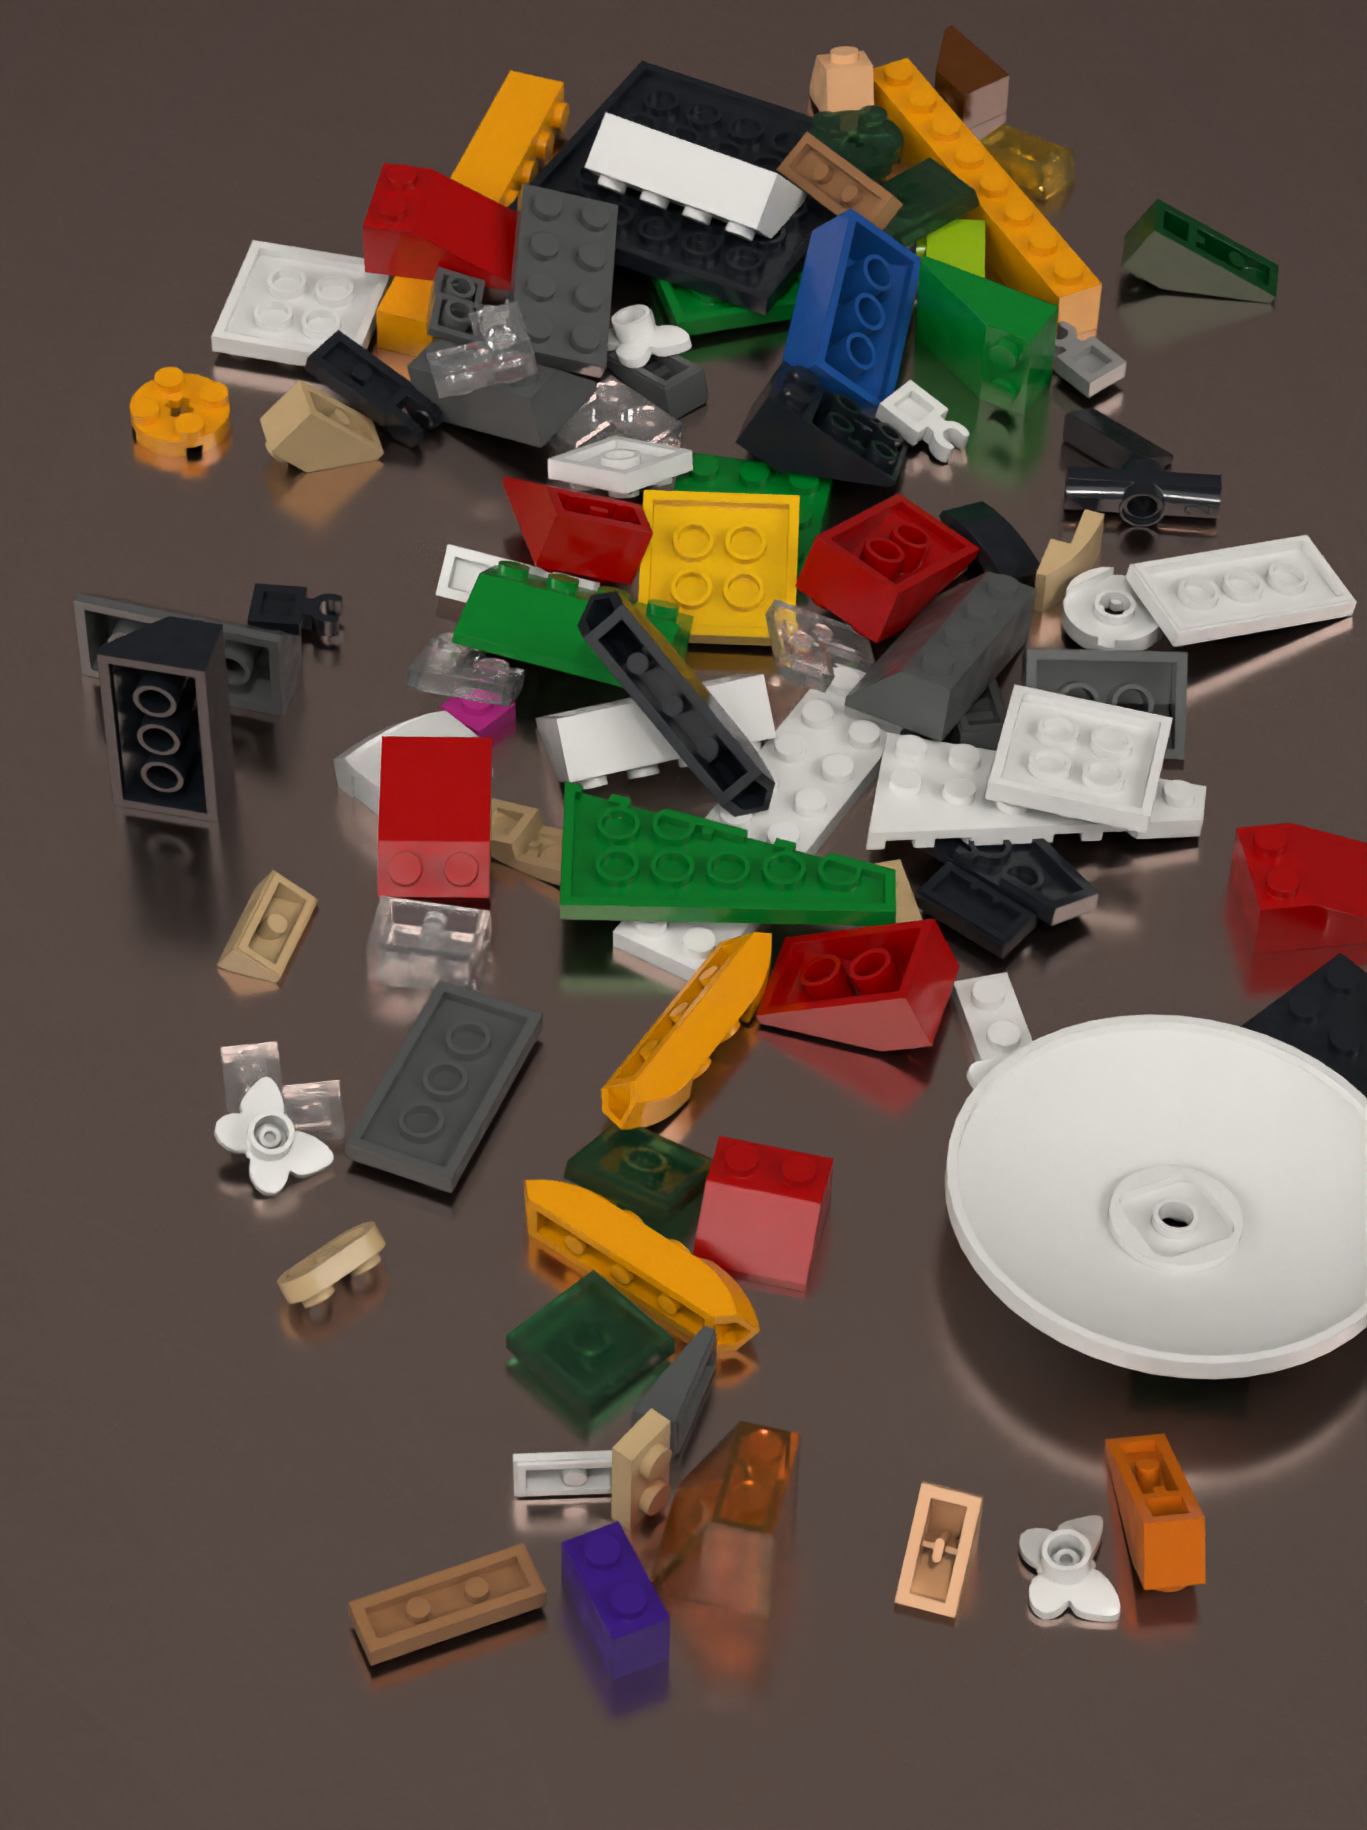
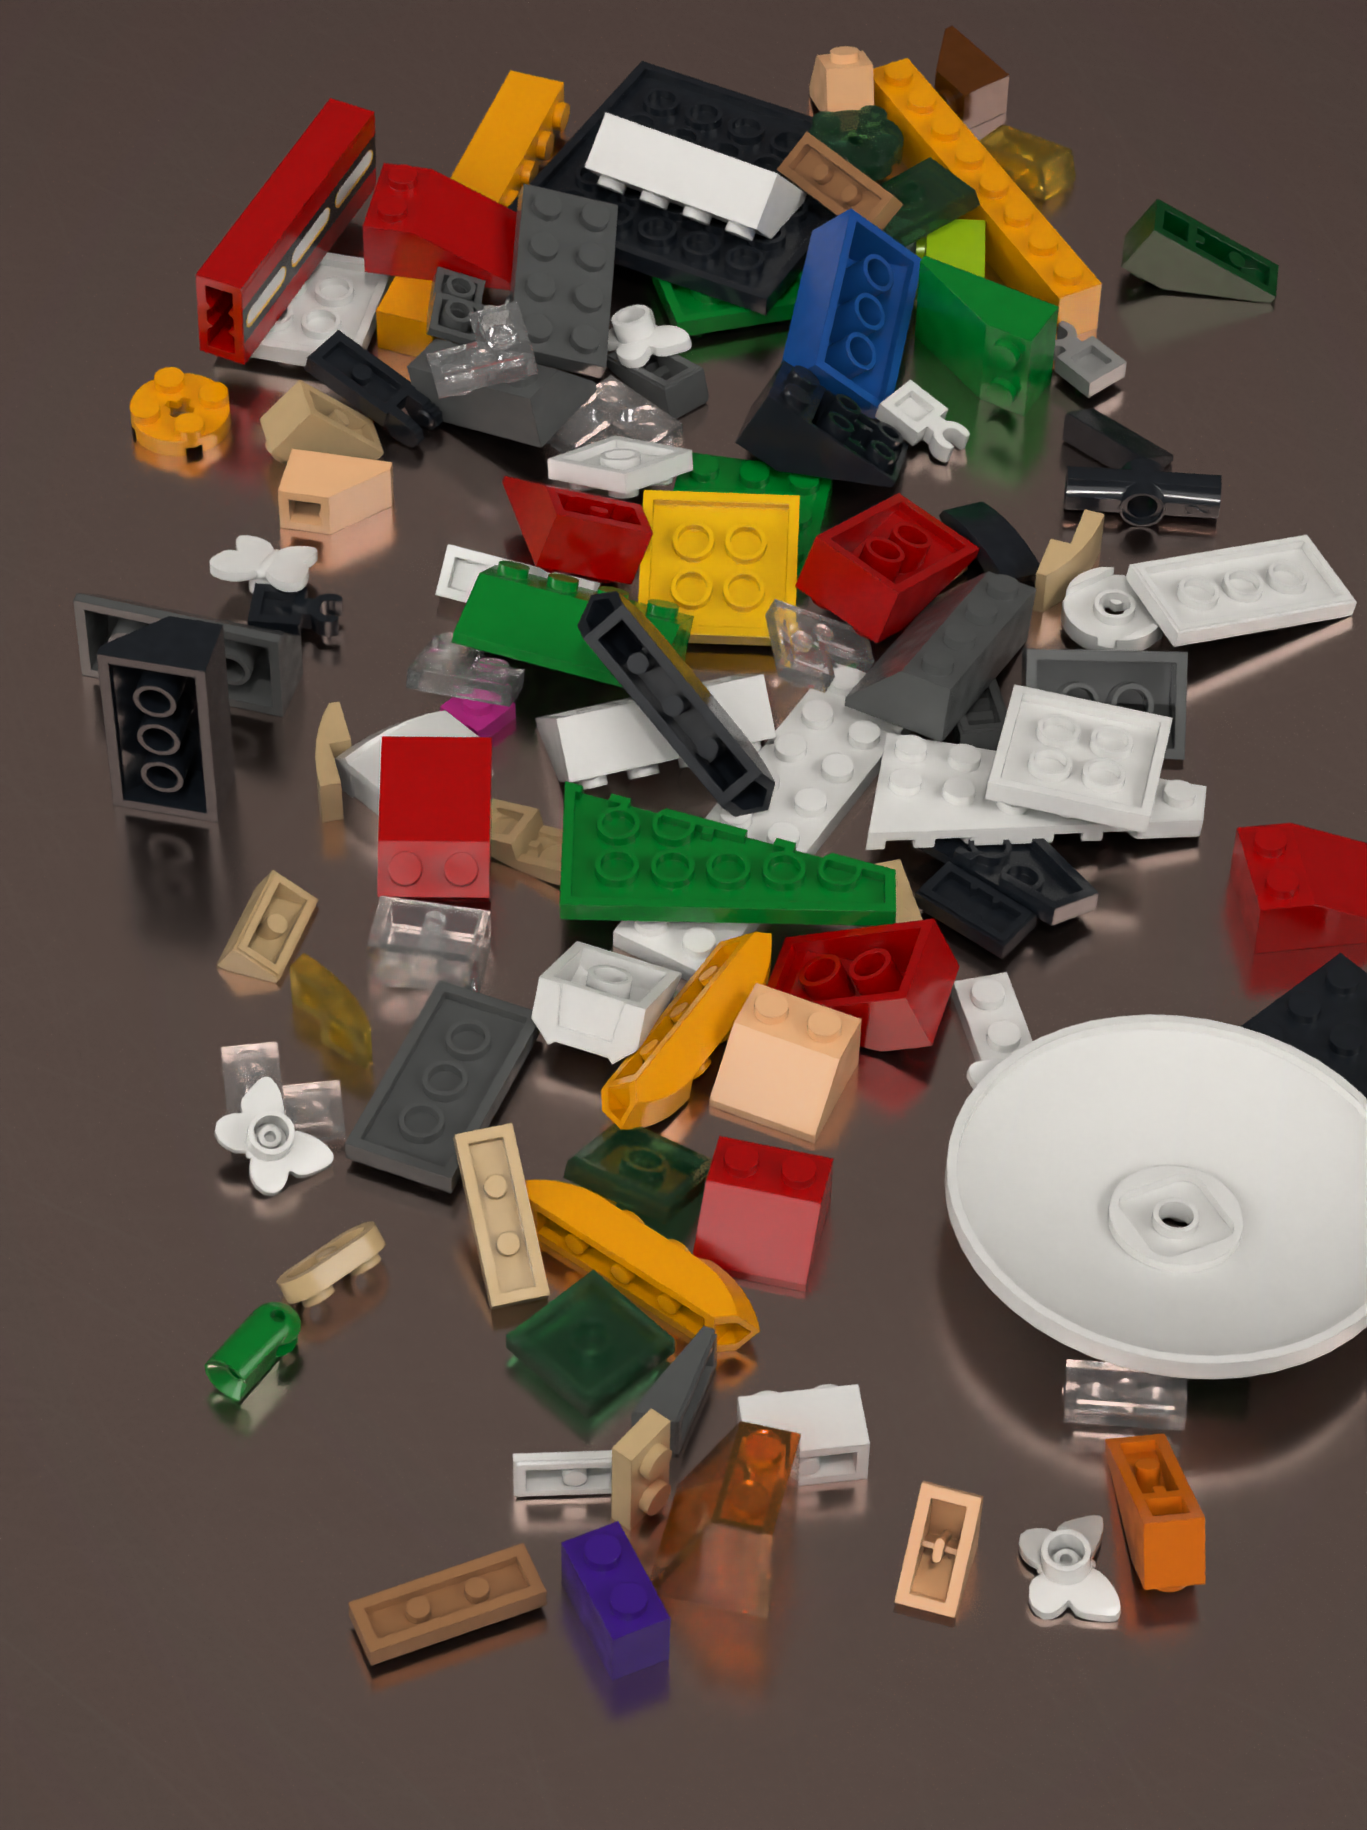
none -> red brick [196,98,376,365]
none -> green piece [205,1301,301,1402]
none -> white animal [210,535,318,594]
none -> light nougat slope [278,449,394,535]
none -> clear yellow slope [289,953,373,1069]
none -> tan slope [315,701,351,823]
none -> tan piece [453,1123,550,1310]
none -> white slope [531,941,682,1064]
none -> light nougat slope [709,983,862,1144]
none -> white brick [736,1384,870,1492]
none -> clear plate [1063,1359,1187,1431]

